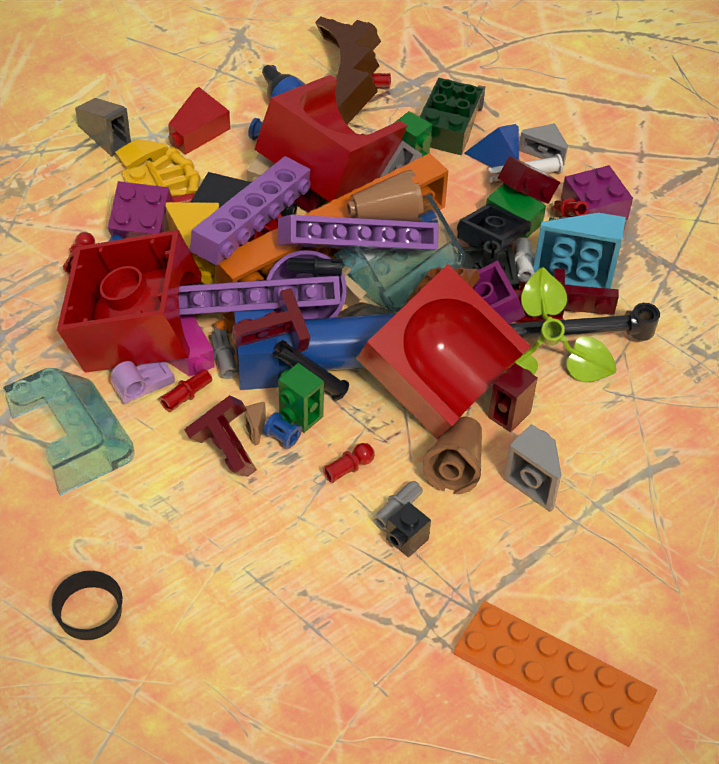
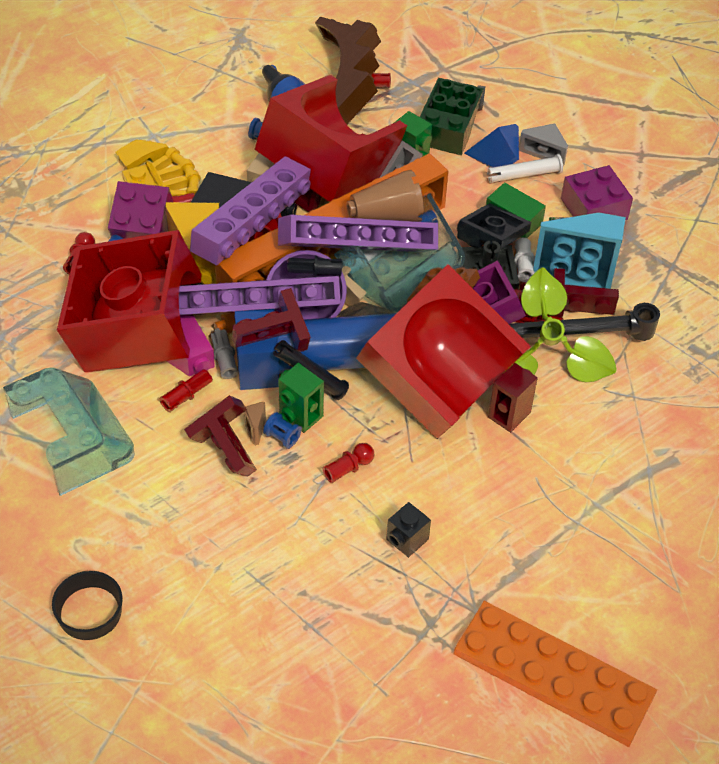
dark grey slope [75,98,131,157] -> none
lavender plate [111,361,175,404] -> none
red slope [168,87,231,155] -> none
light grey axle [372,481,423,531] -> none
medium nougat cone [423,416,482,494] -> none
dark red brick [497,156,560,204] -> none
light grey slope [503,424,562,512] -> none
red axle [551,198,589,218] -> none

